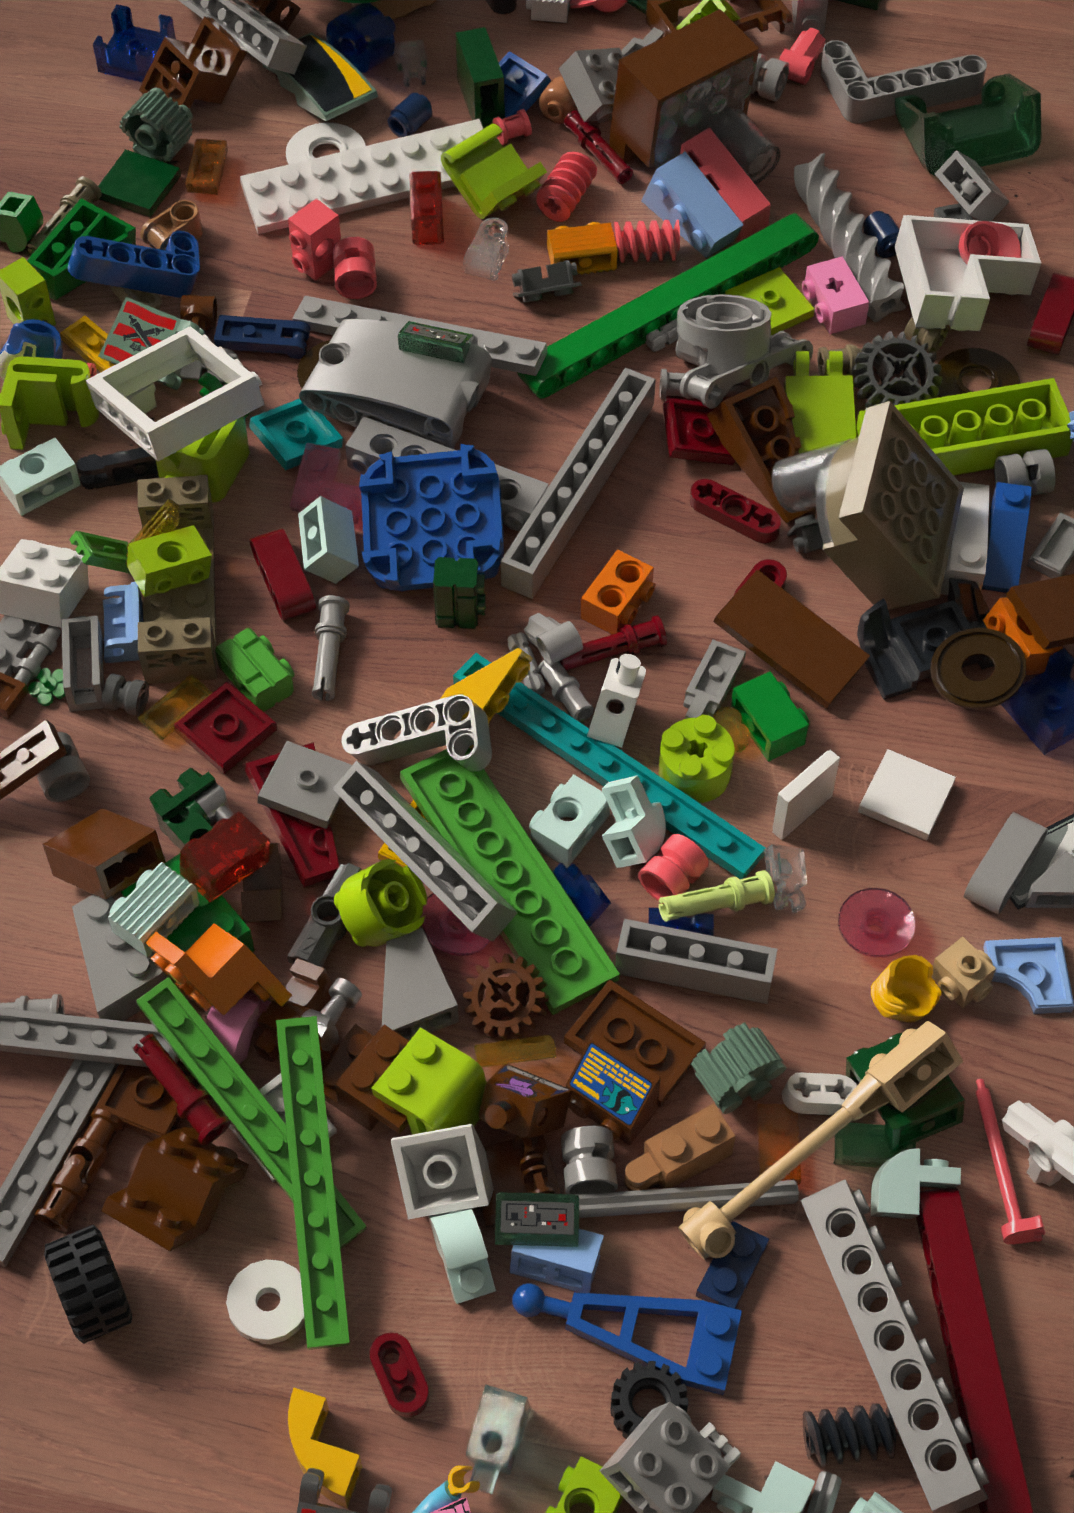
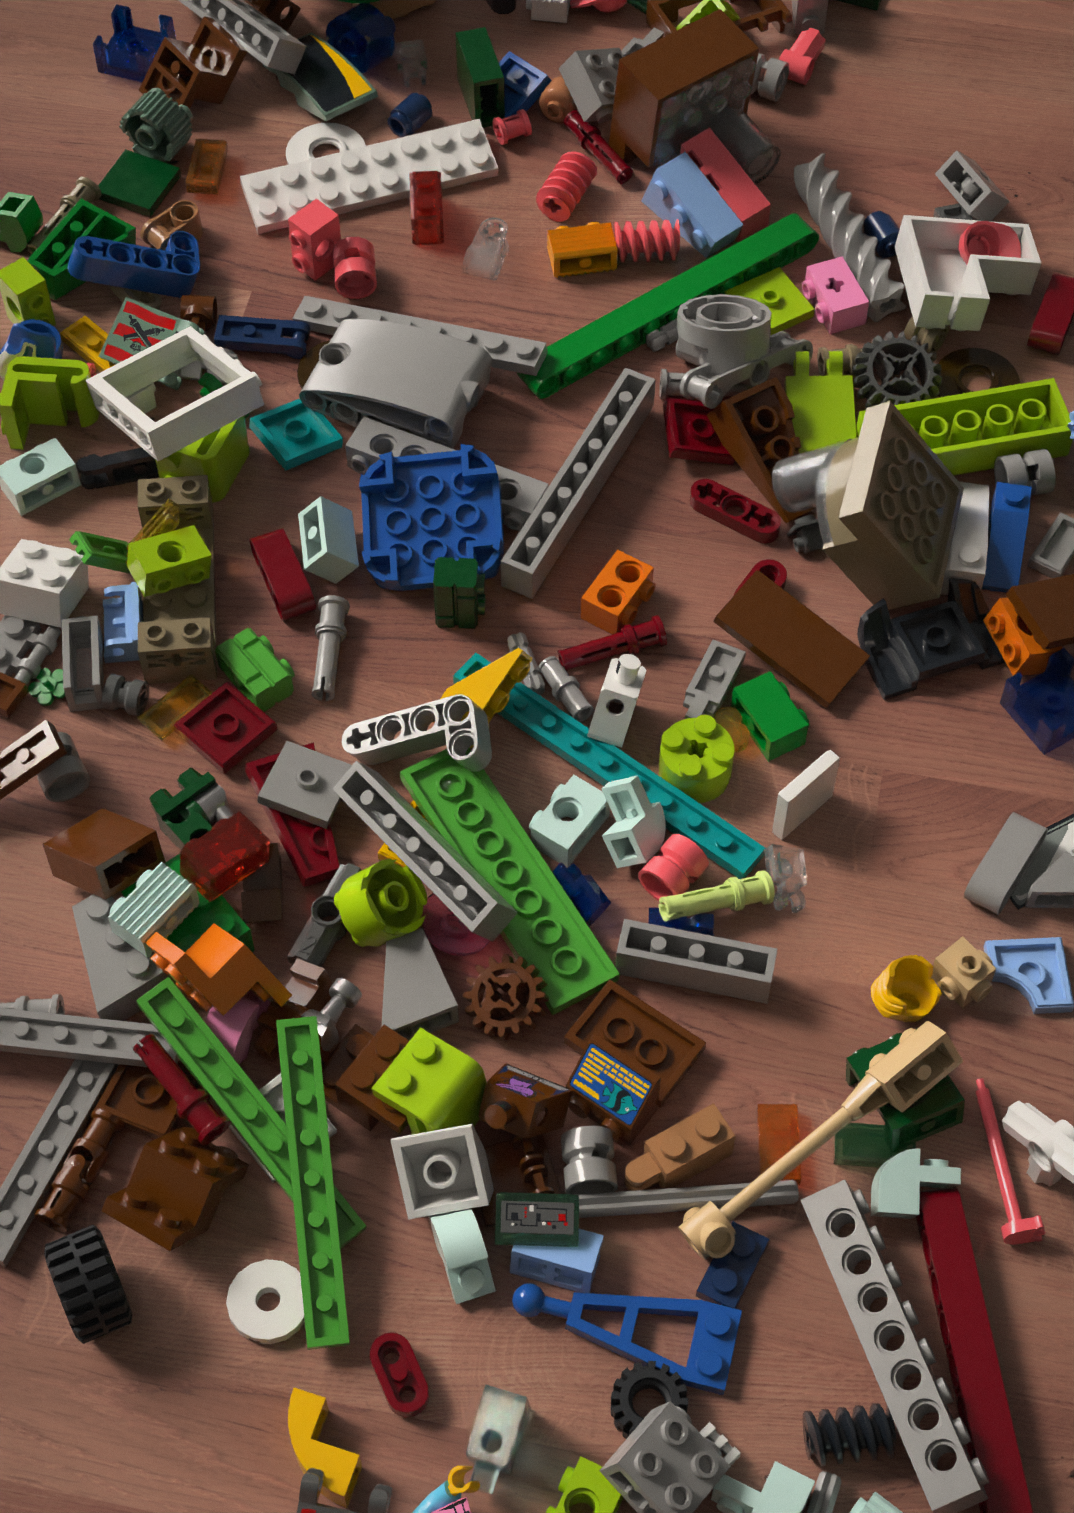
clear pink plate [290,443,362,524] -> none
clear green slope [397,321,473,364] -> none
lime piece [441,124,547,219] -> none
clear yellow tile [474,1035,556,1067] -> none
dark grey hinge [512,260,582,302] -> none
light grey piece [524,613,583,665] -> none
sand green brick [691,1022,787,1114] -> none
white beam [782,1072,857,1115] -> none
light grey beam [820,40,987,123] -> none
clear pink dish [838,888,915,958] -> none
white tile [858,749,956,841] -> none
clear green windscreen [895,73,1042,176] -> none
dark brown piece [930,628,1026,709] -> none

